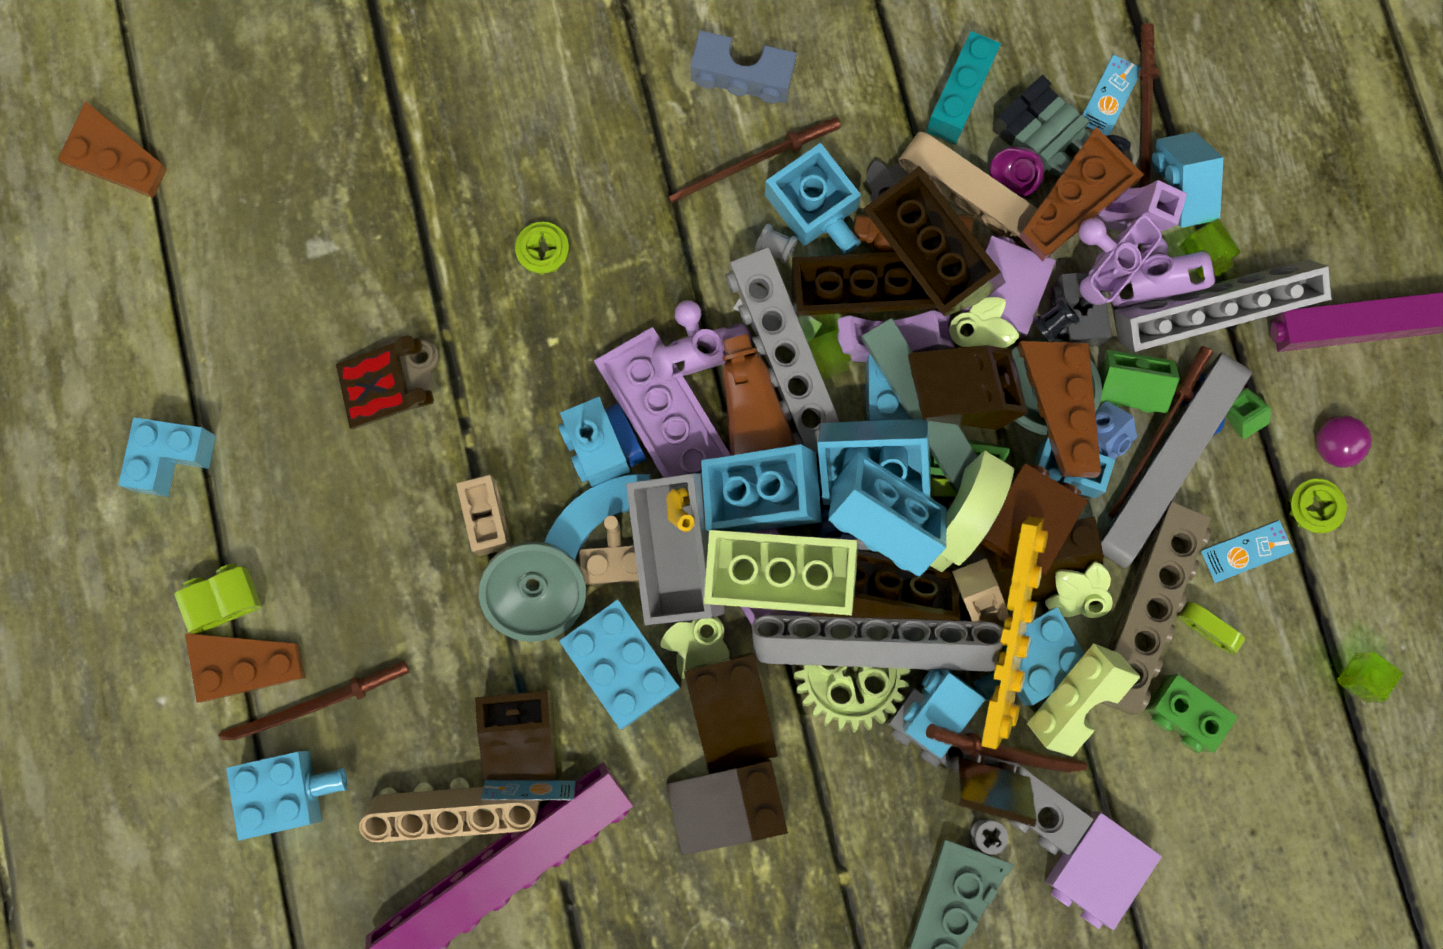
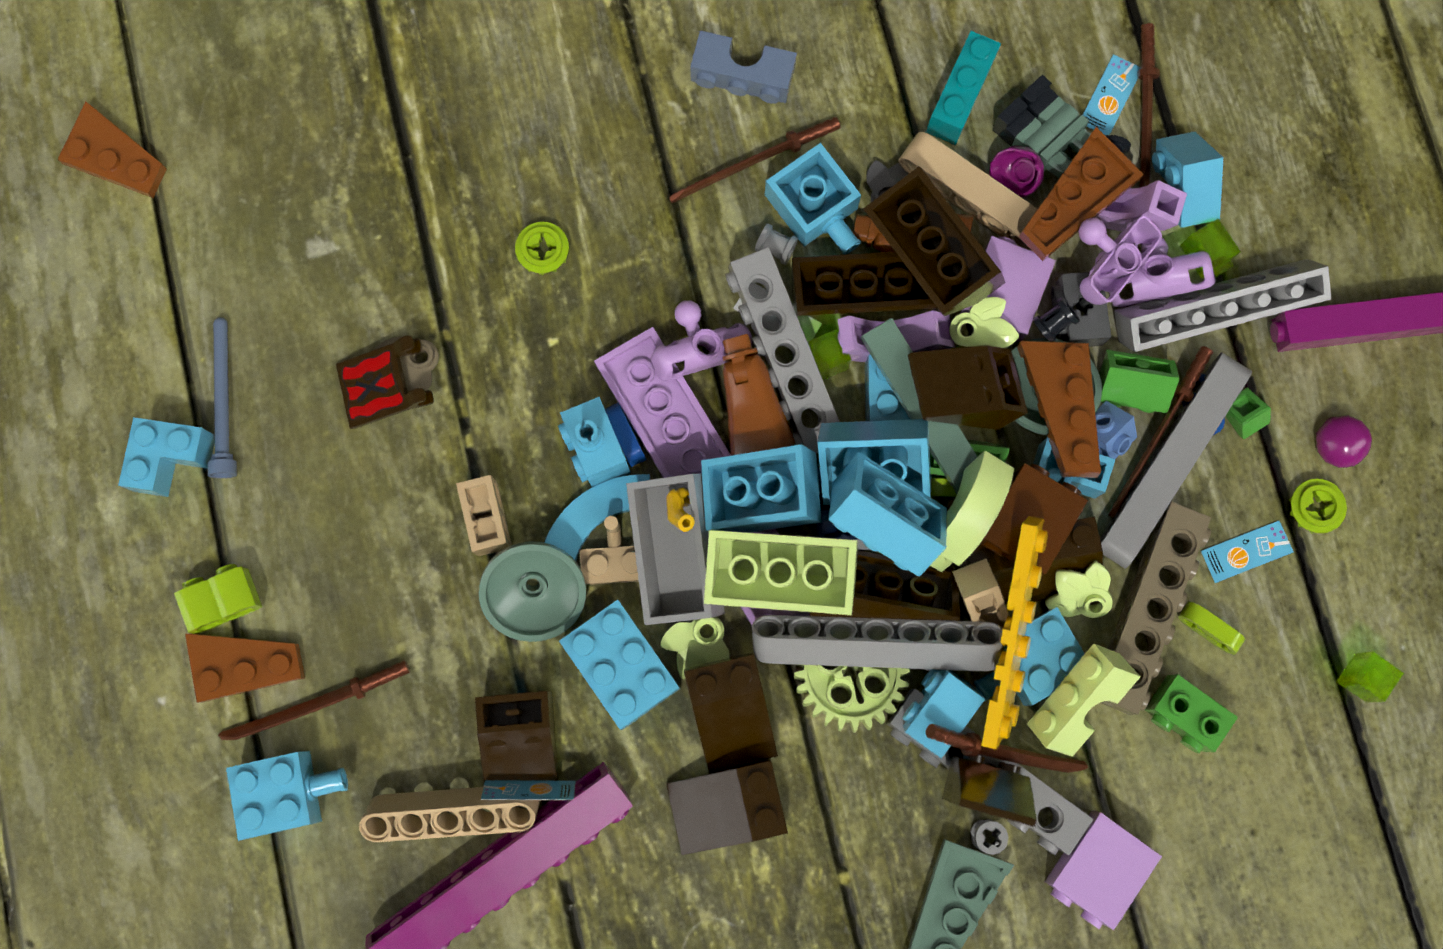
none -> sand blue piece [208,317,237,478]

